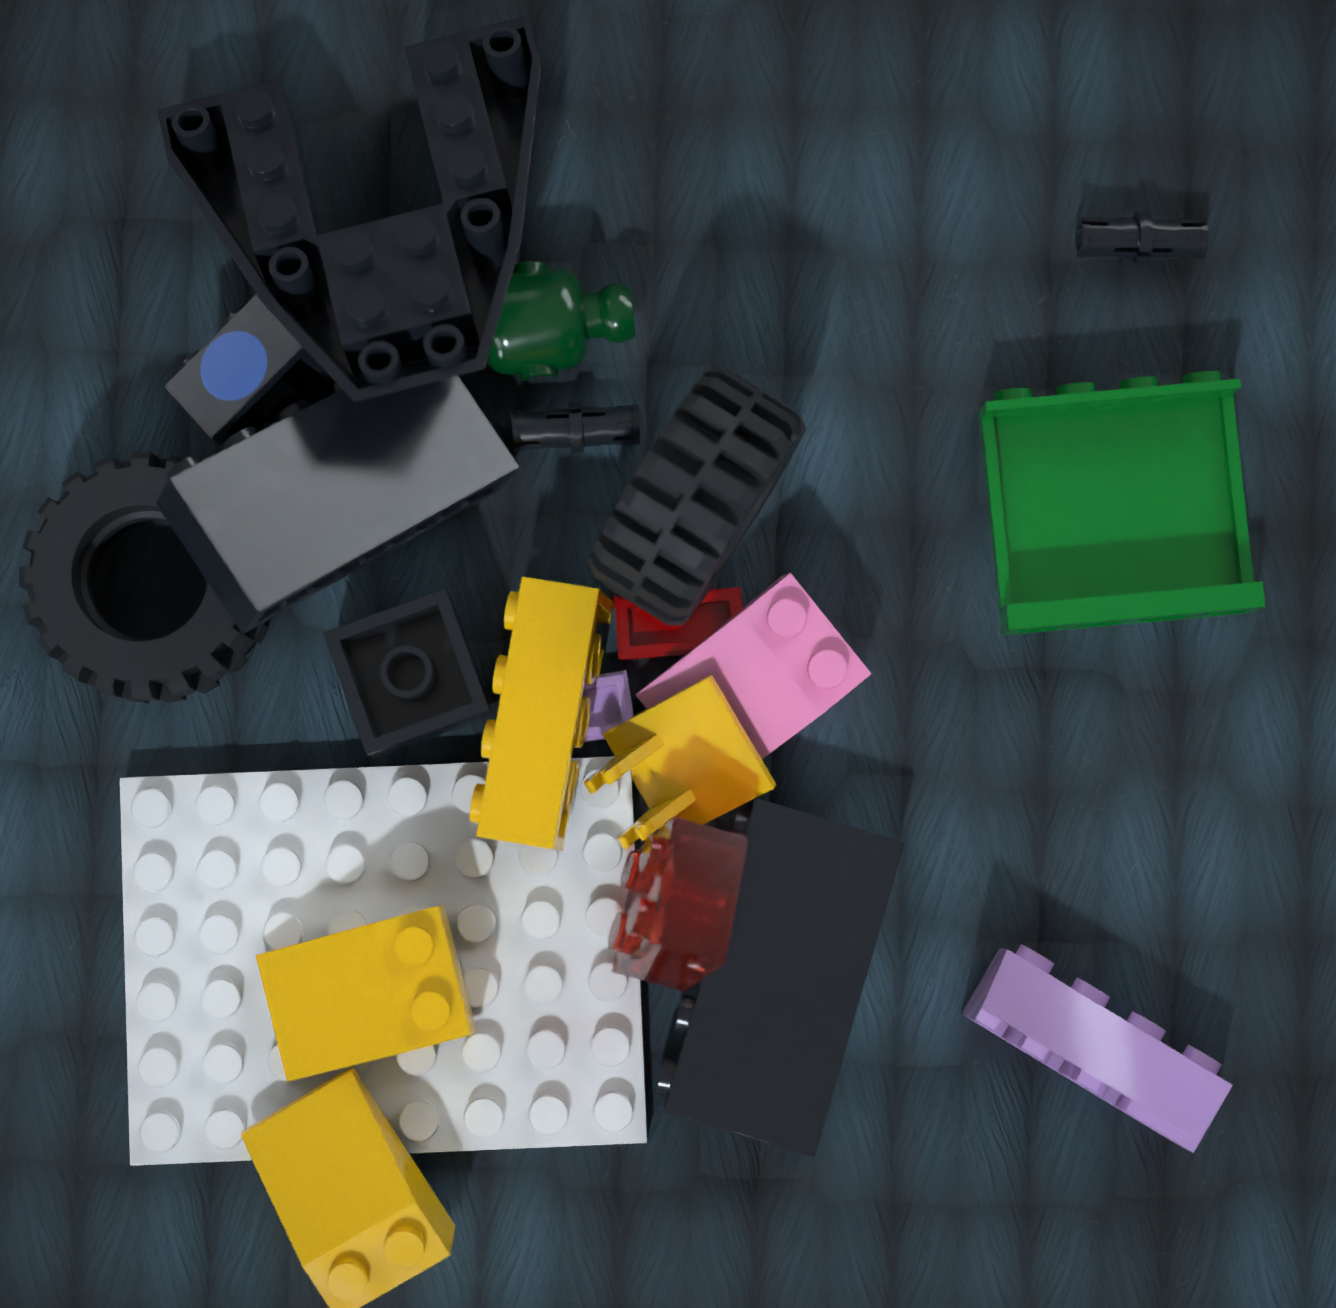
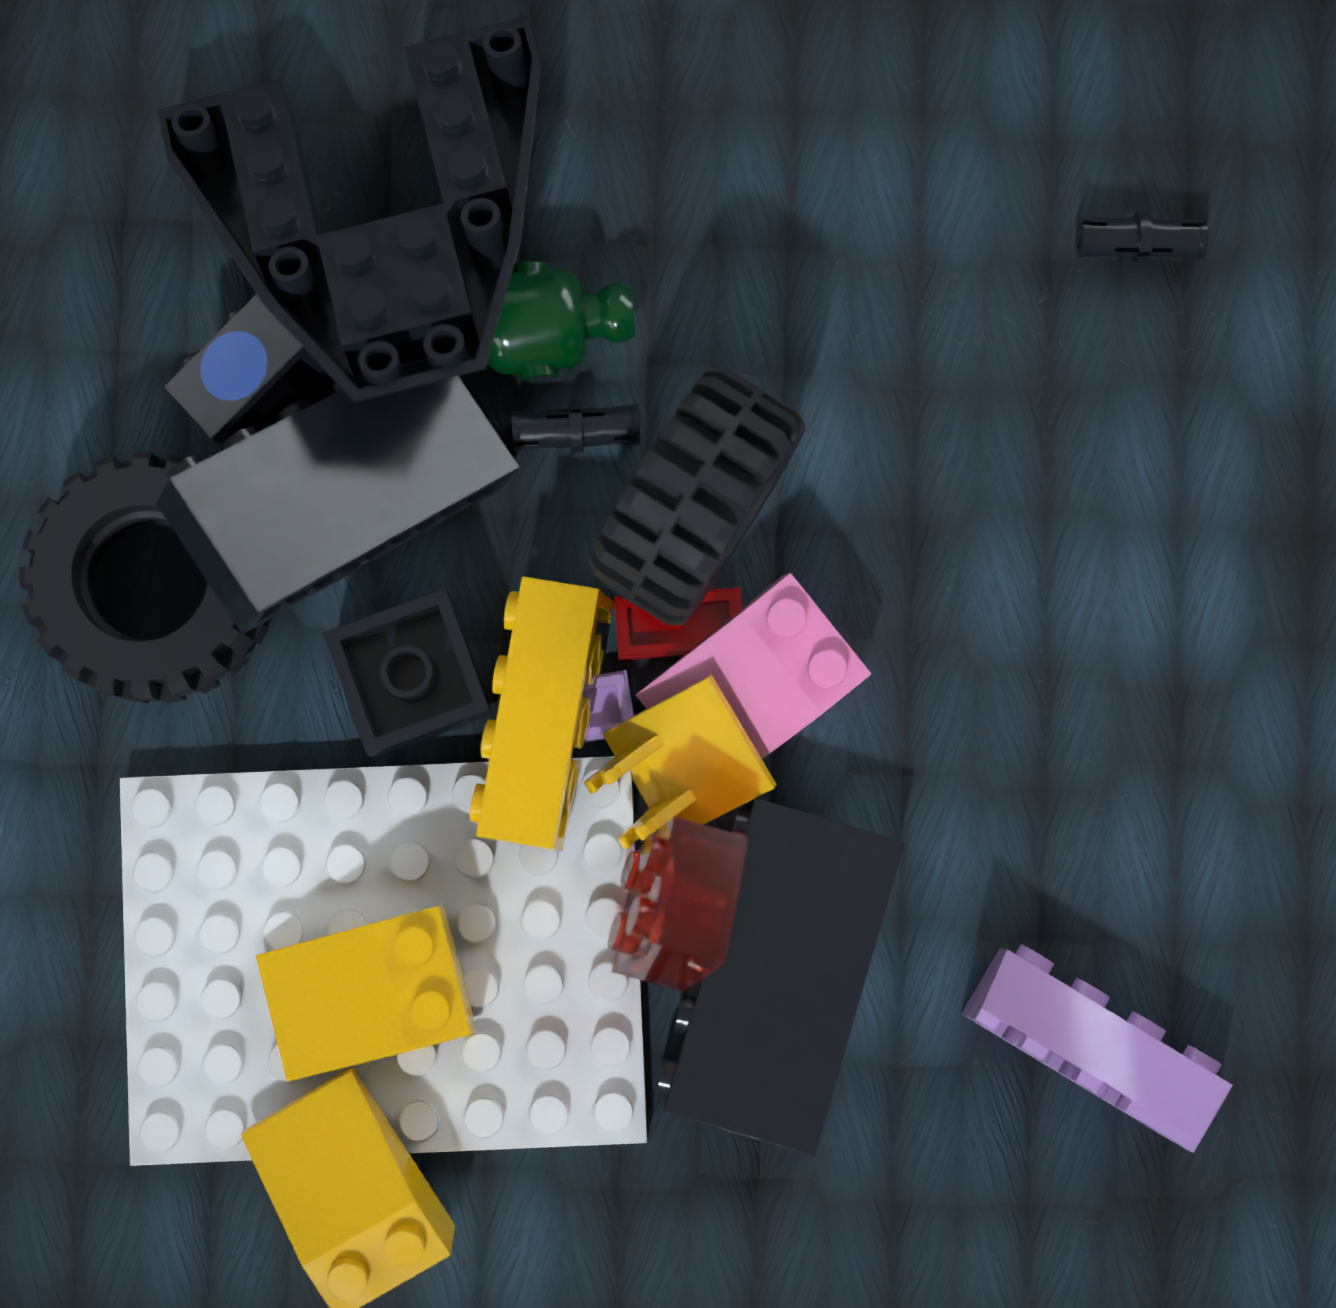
green panel [978,371,1265,636] -> none

